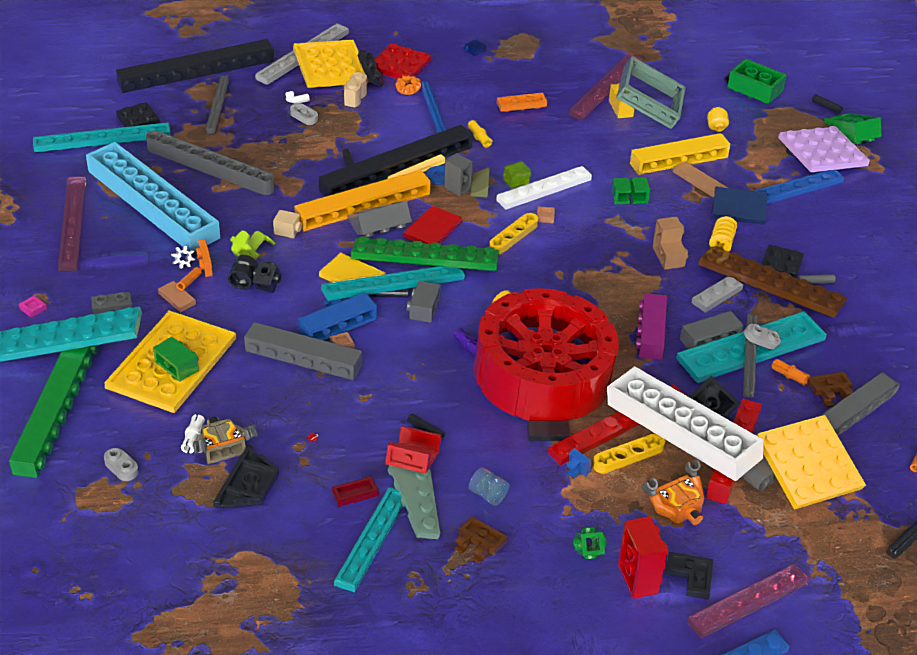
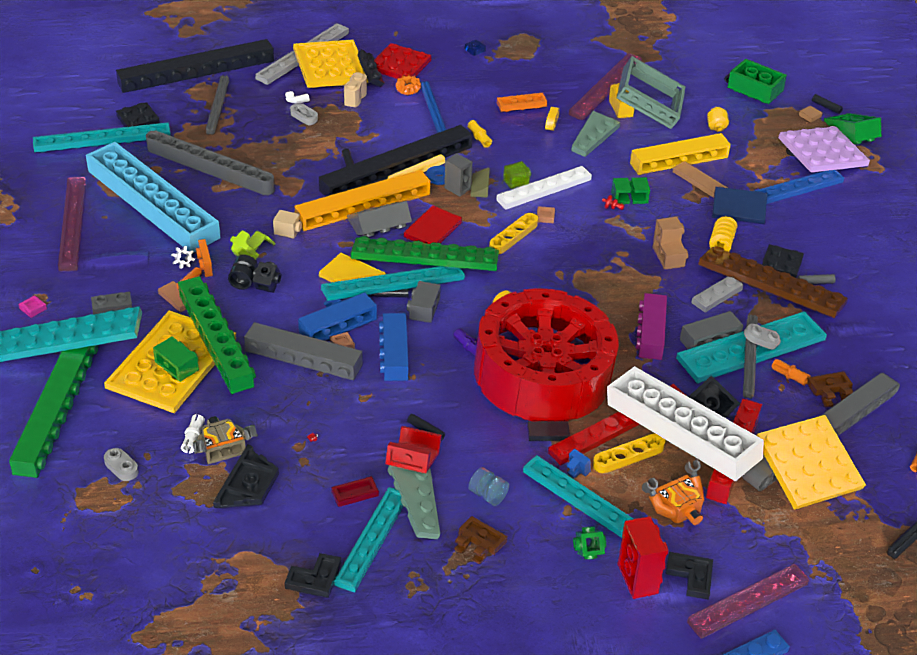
none -> green brick [178,276,256,394]
none -> black plate [284,553,341,598]
none -> blue brick [379,313,408,381]
none -> teal plate [523,455,634,538]
none -> yellow beam [545,107,559,131]
none -> sand green wing [571,111,620,157]
none -> red hair [602,195,625,210]
none -> medium nougat tile [799,106,822,123]

